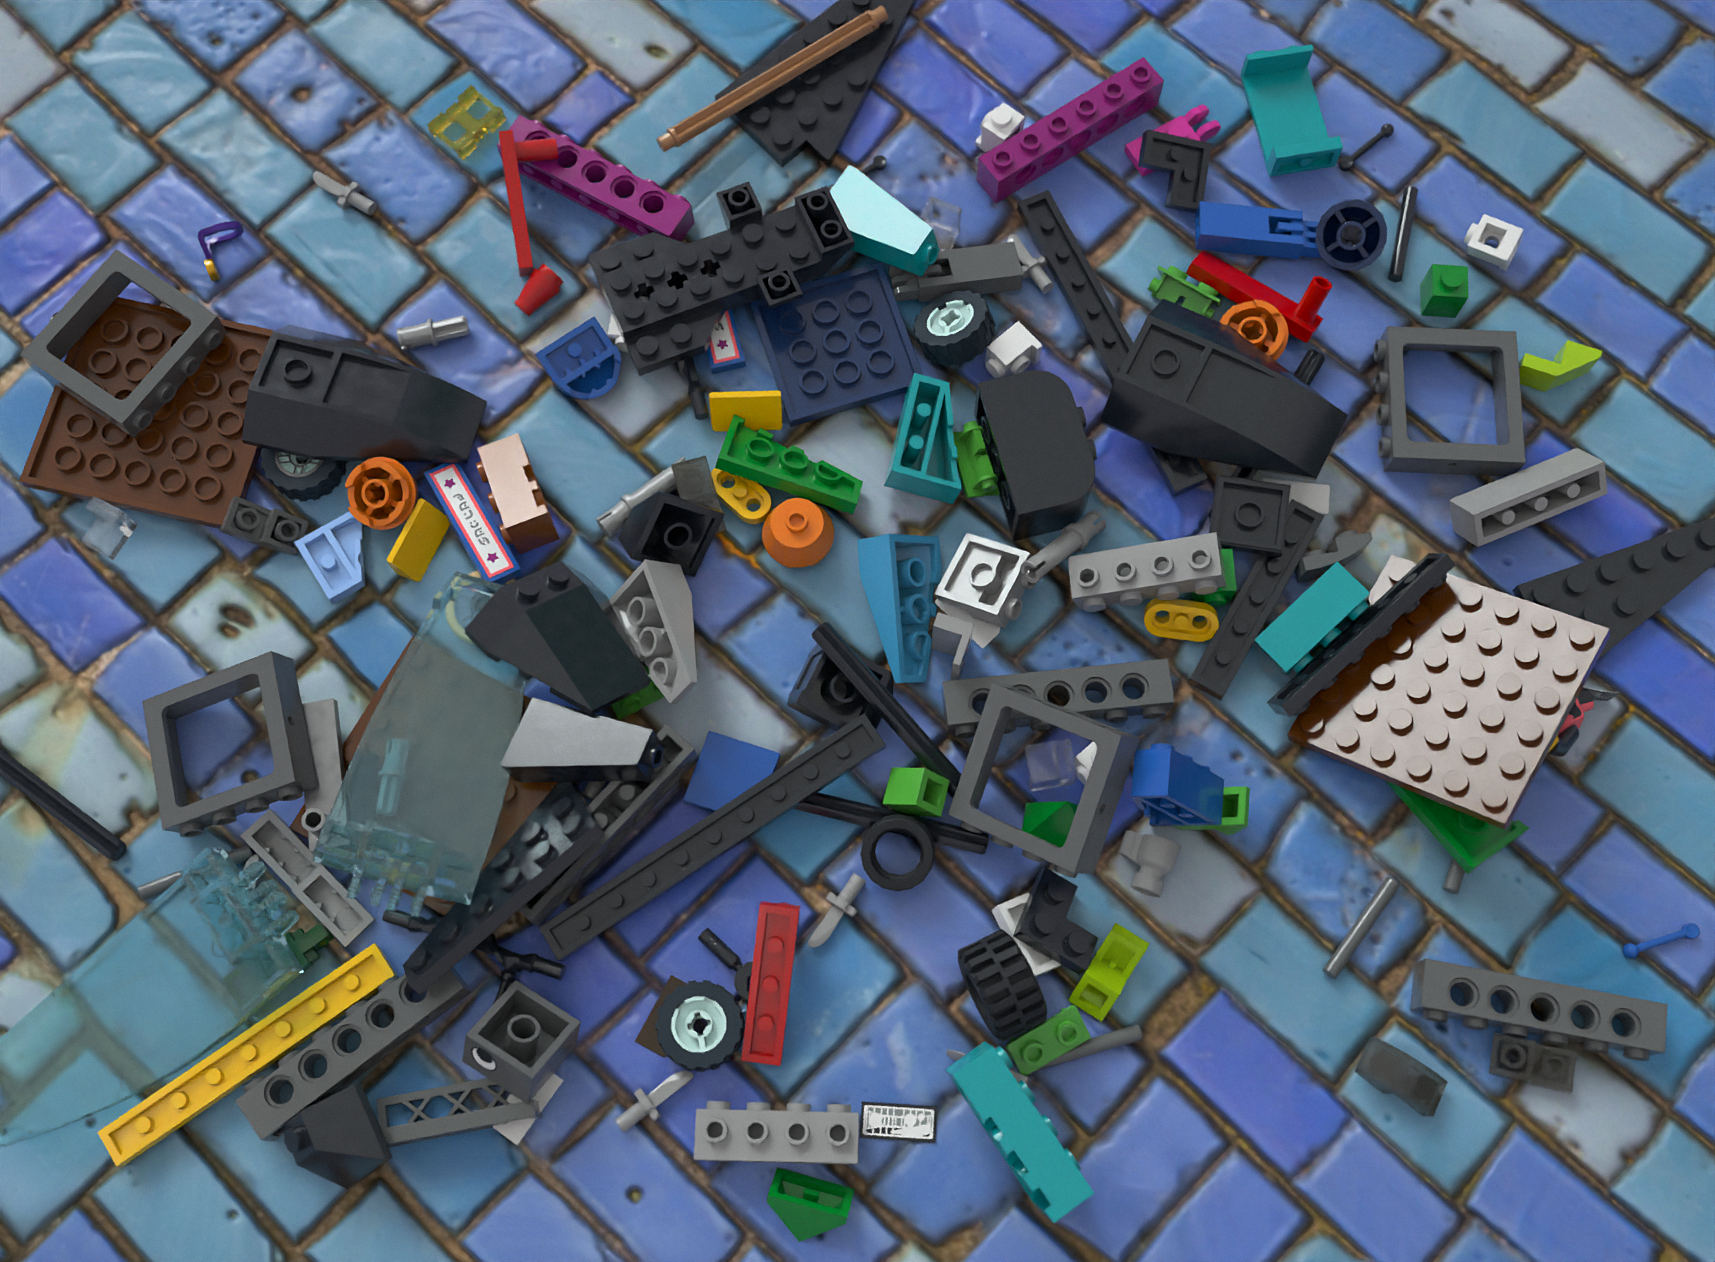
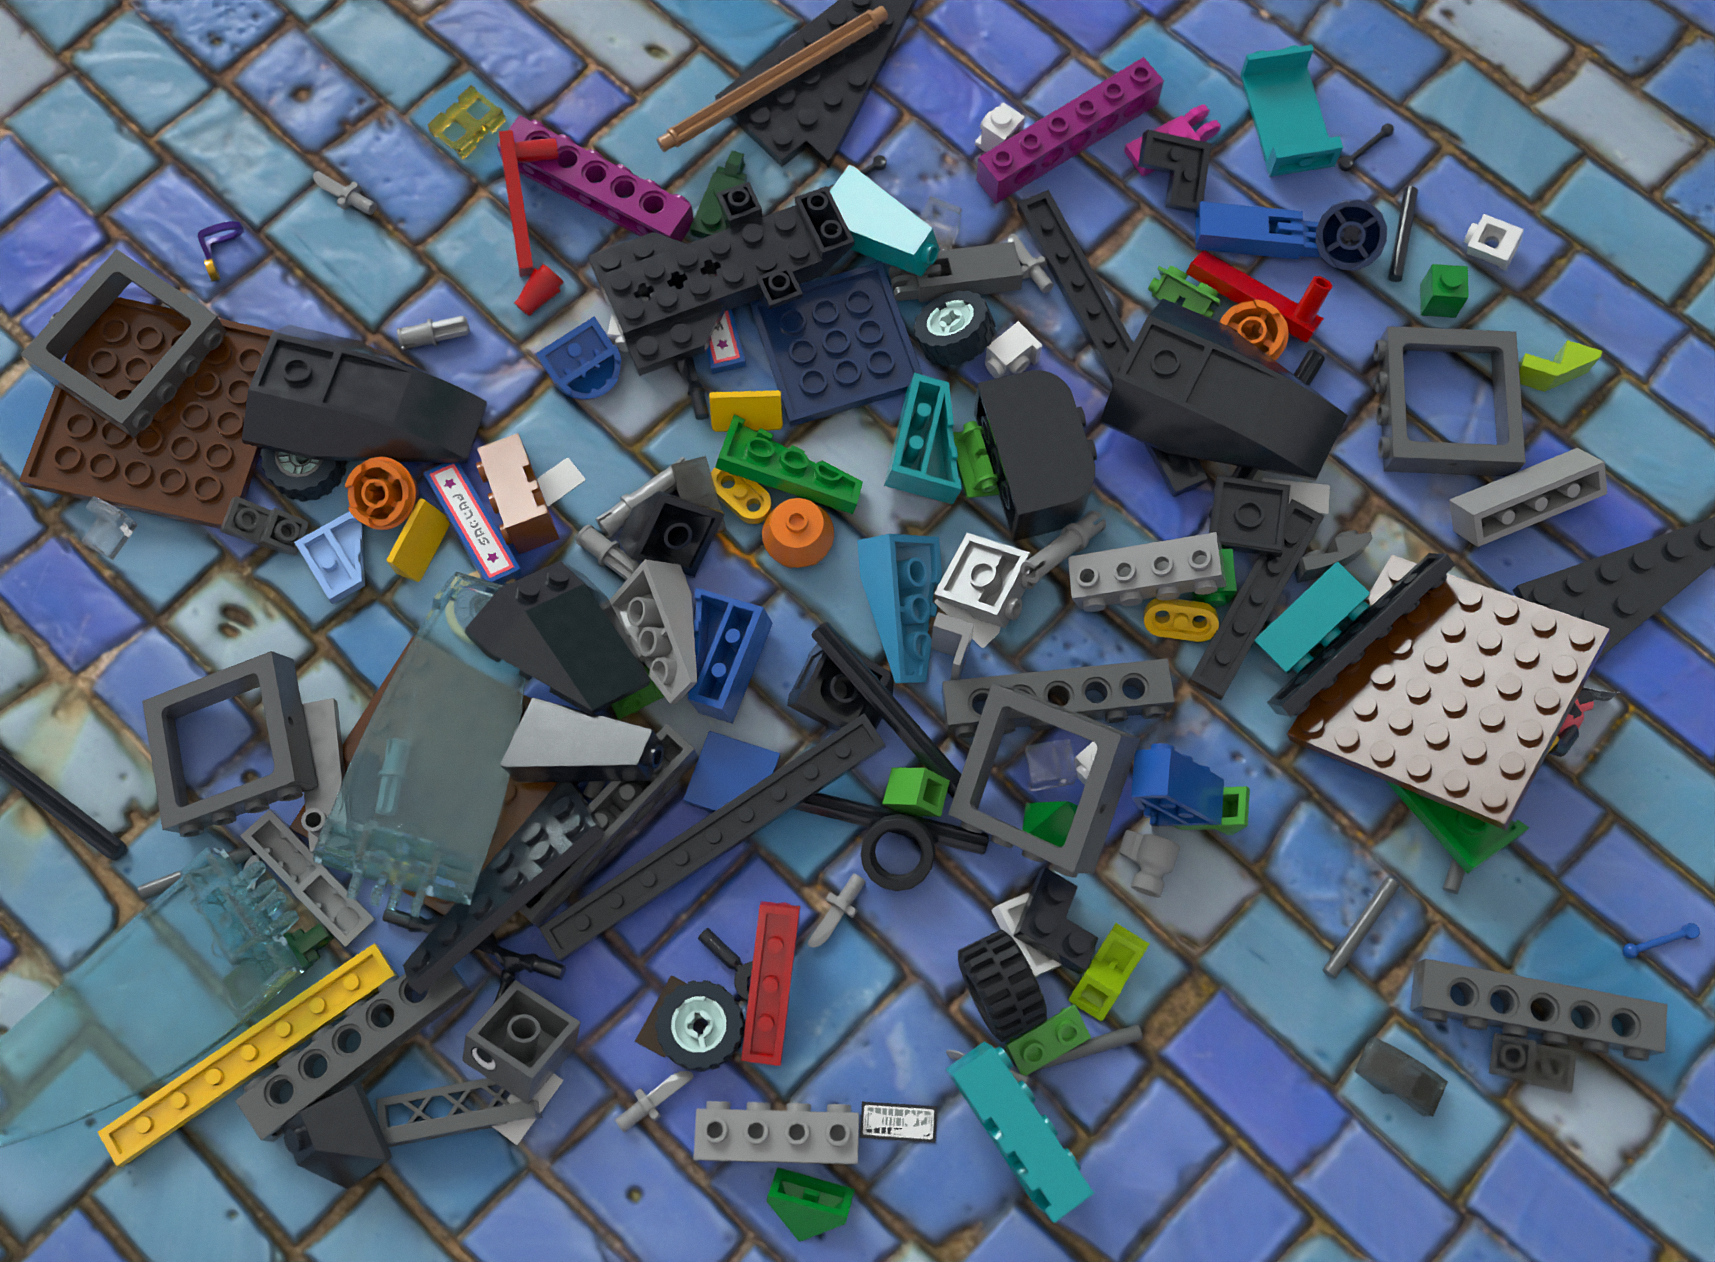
none -> white sticker [537,458,585,507]
none -> light grey axle [575,524,641,580]
none -> blue wedge [688,587,773,724]
none -> dark green hinge [690,150,747,238]

